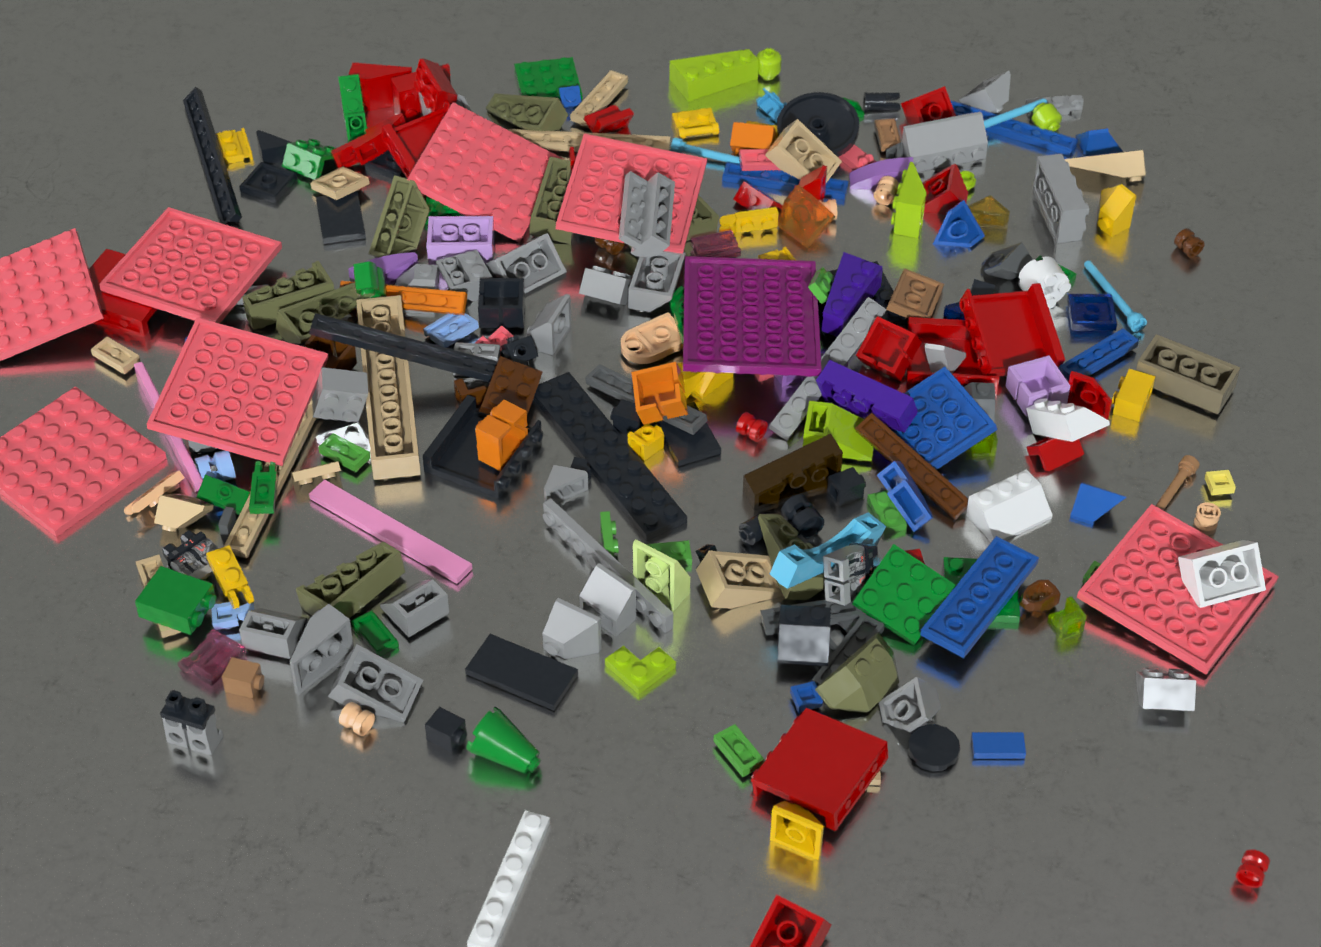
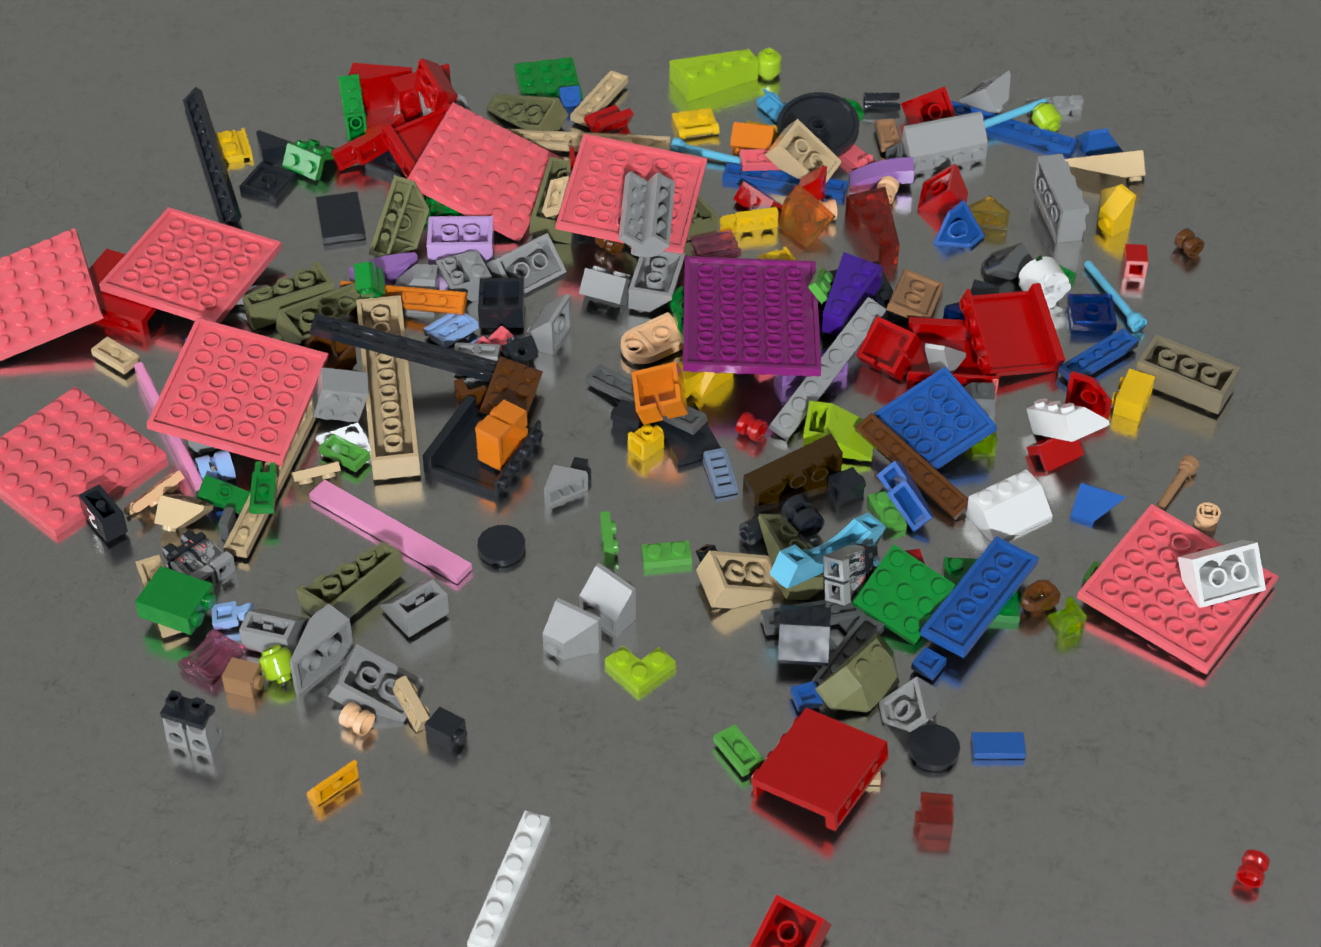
yellow hinge [206,545,254,609] -> none
tan plate [310,167,370,200] -> none
green tile [351,610,399,657] -> none
black tile [465,634,578,710] -> none
green cone [466,706,541,774] -> none
black plate [533,372,687,541] -> none
light grey plate [543,498,673,633] -> none
yellowish green slope [633,540,690,612] -> none
yellow slope [770,801,824,860] -> none
dark purple wedge [816,360,918,433] -> none
lime slope [891,162,926,238] -> none
lime plate [960,171,976,190] -> none
lavender piece [1006,356,1070,416] -> none
slope [1136,667,1196,711] -> none
light yellow plate [1205,470,1236,495] -> none
none -> black brick [78,484,128,542]
none -> lime head [259,644,292,684]
none -> light orange slope [307,759,359,806]
none -> tan plate [393,676,430,733]
none -> black tile [477,525,526,566]
none -> tan plate [542,176,570,217]
none -> sand blue slope [703,448,738,497]
none -> clear red wedge [845,186,900,267]
none -> blue plate [911,647,947,681]
none -> clear red brick [914,792,954,840]
none -> red brick [1122,244,1149,278]

